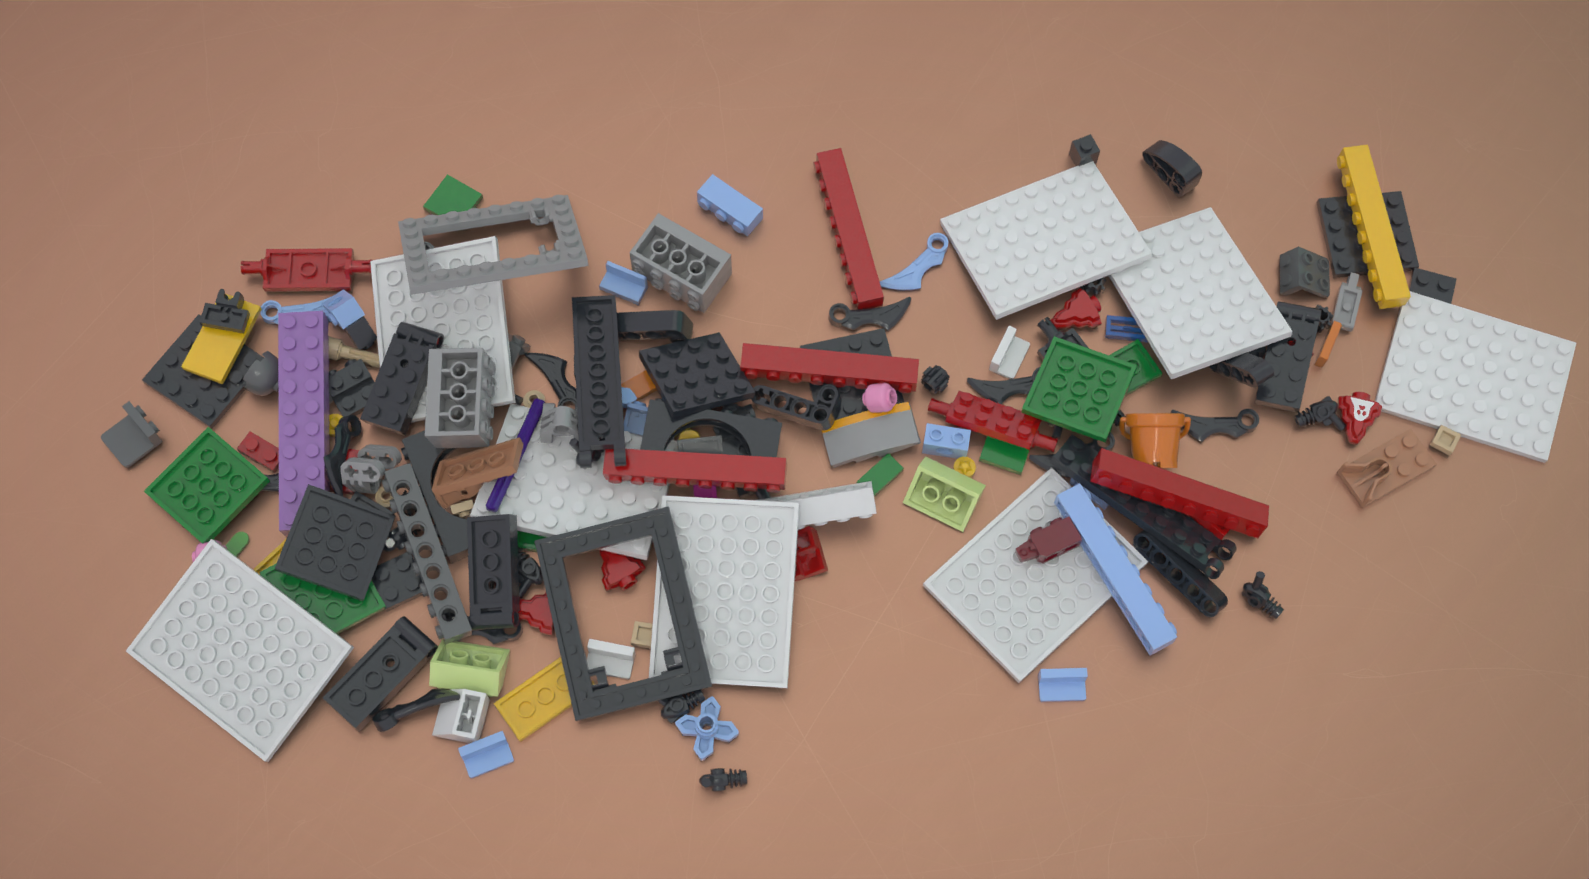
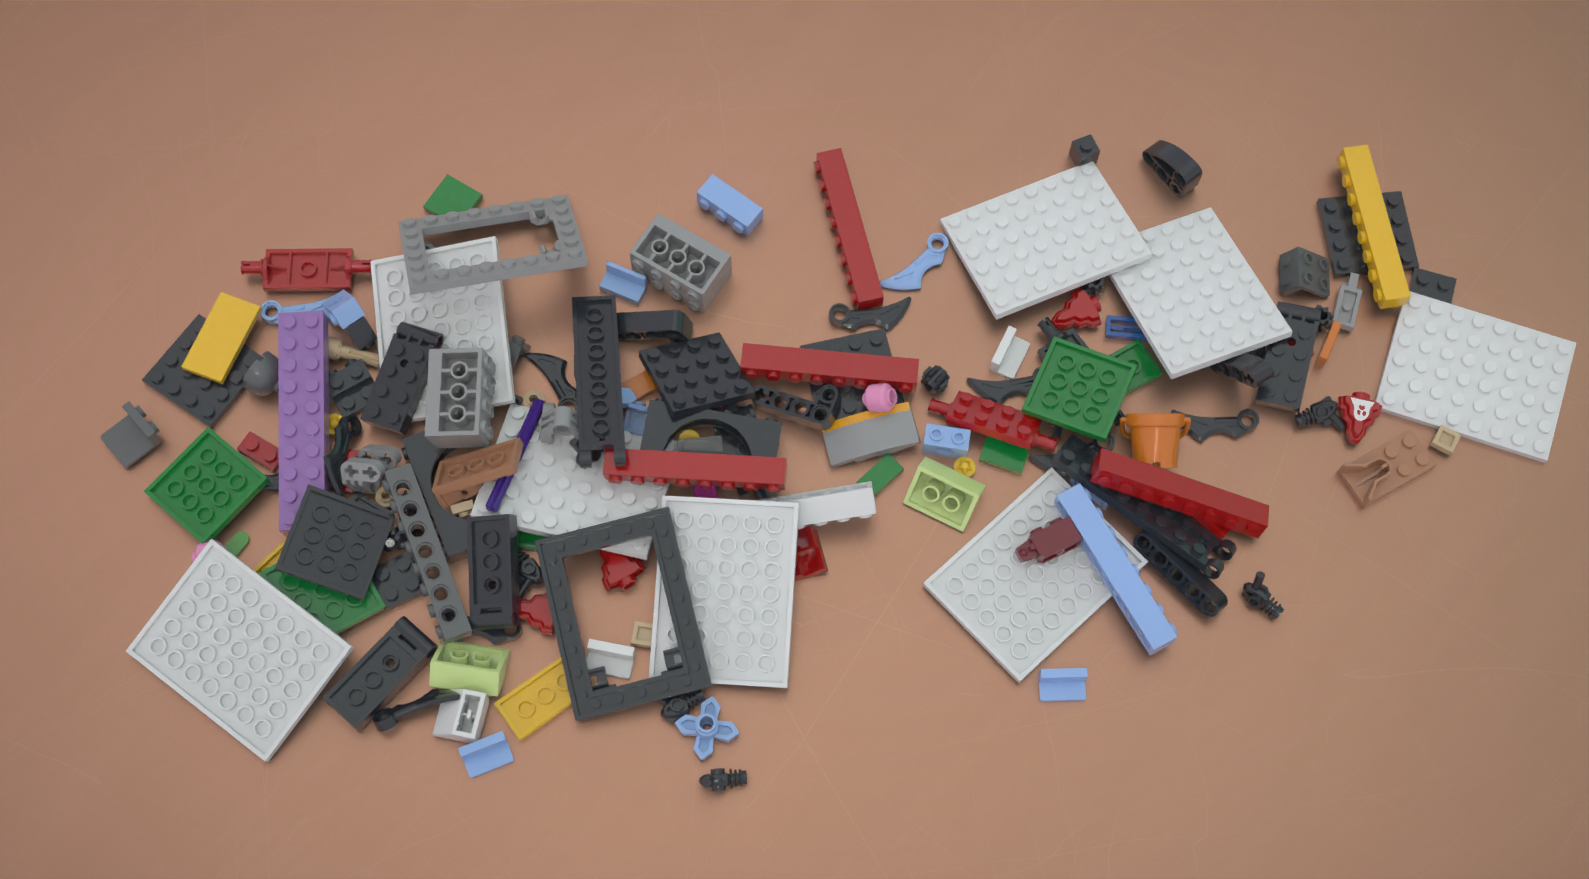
black plate [199,289,250,334] -> none

